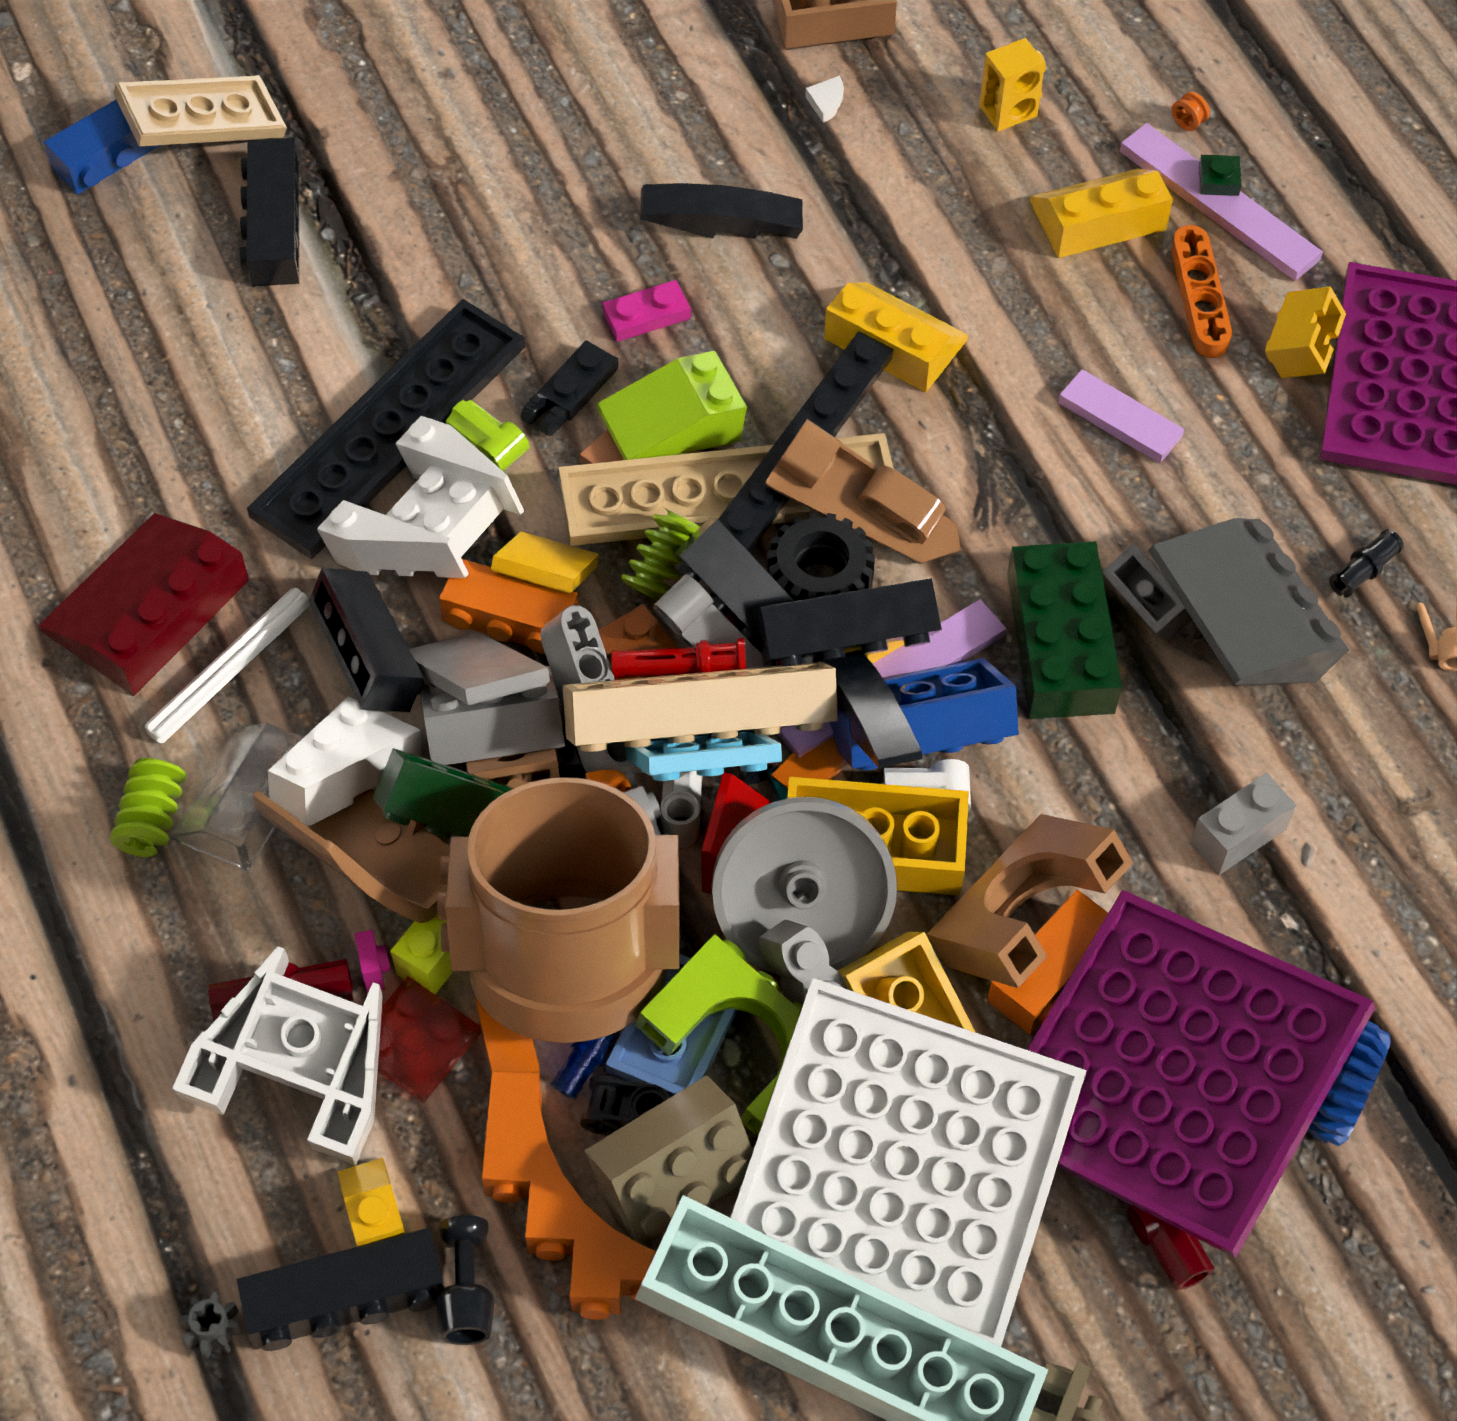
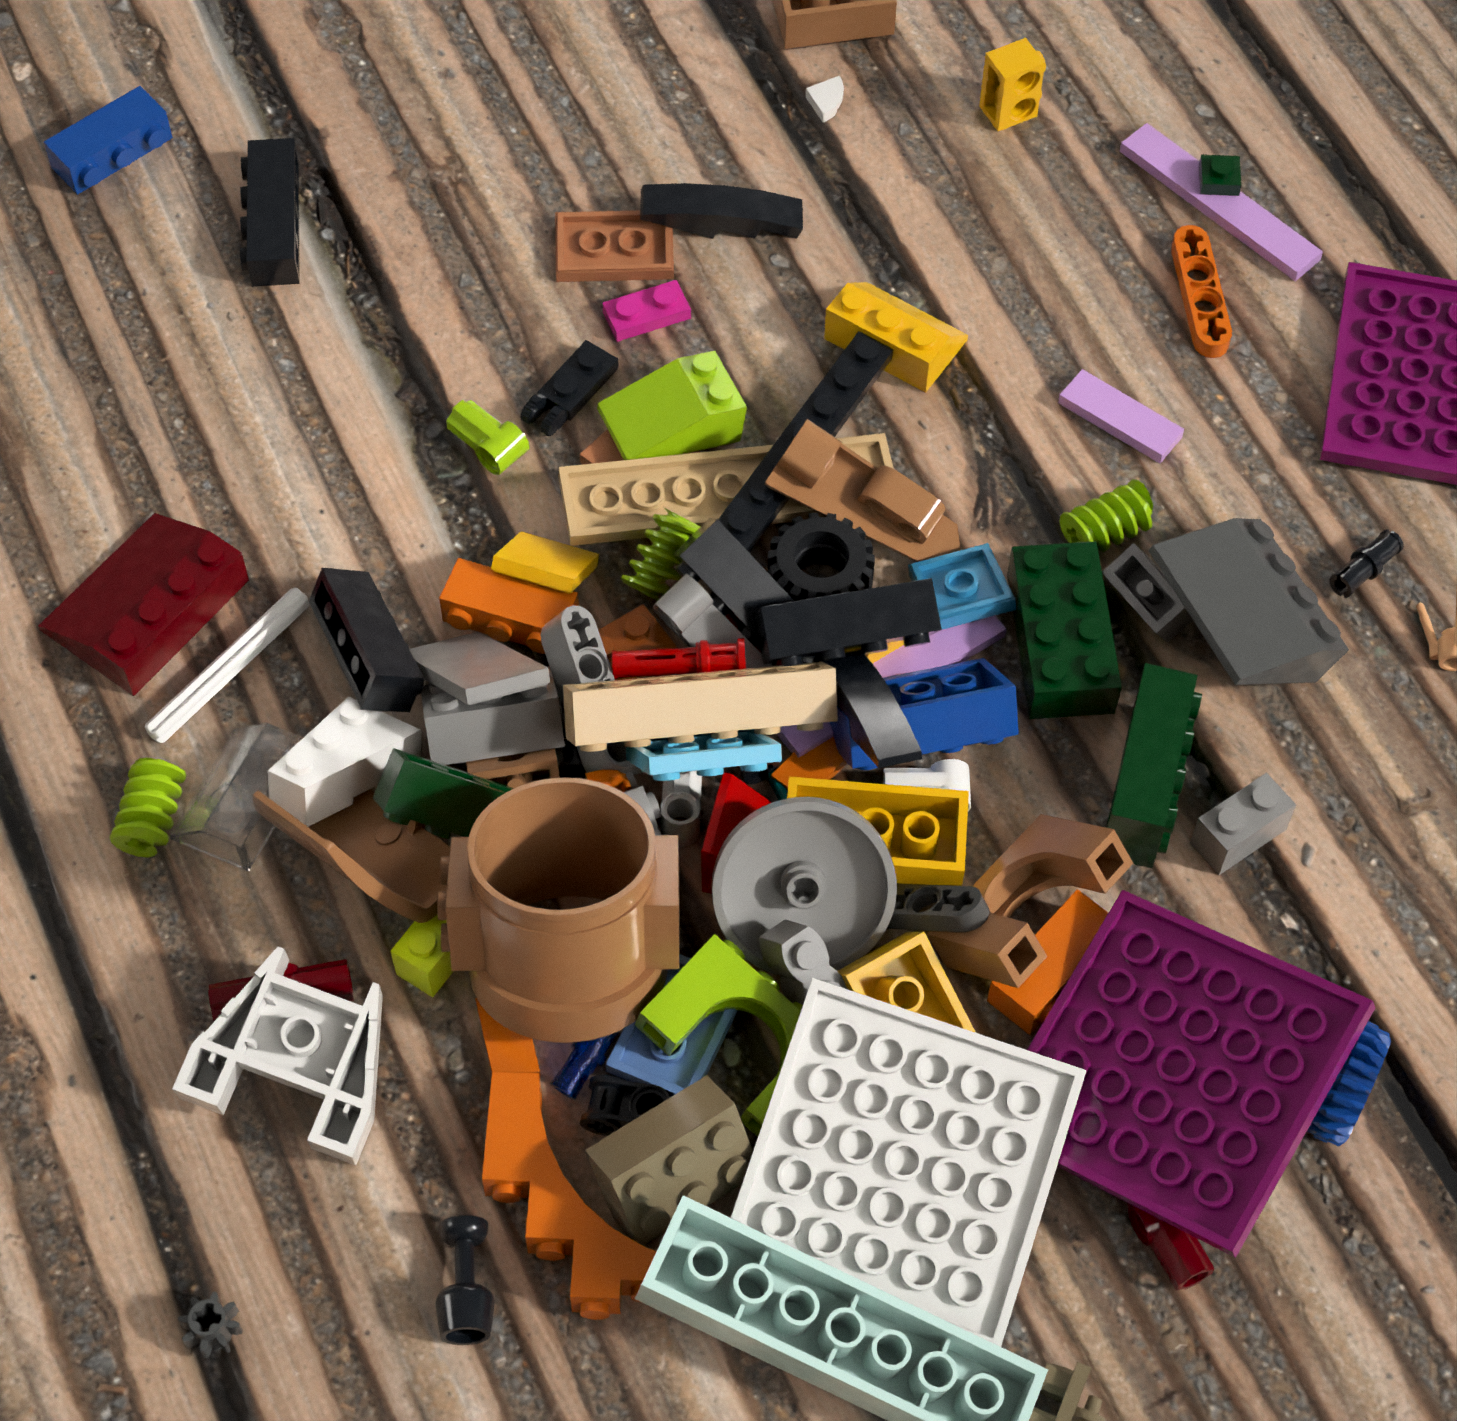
tan tile [114,76,287,146] -> none
black brick [236,1227,444,1351] -> none
black plate [247,299,525,560] -> none
white wedge [317,416,524,578] -> none
yellow slope [337,1158,405,1247] -> none
dark pink plate [354,929,391,994] -> none
clear red plate [378,976,482,1103] -> none
yellow slope [1030,169,1173,258] -> none
orange bush [1171,91,1210,131] -> none
yellow brick [1265,286,1346,378] -> none
none -> nougat tile [555,210,674,282]
none -> dark grey beam [887,883,990,932]
none -> dark azure tile [908,543,1016,630]
none -> lime piece [1059,479,1153,552]
none -> dark green brick [1106,663,1202,868]

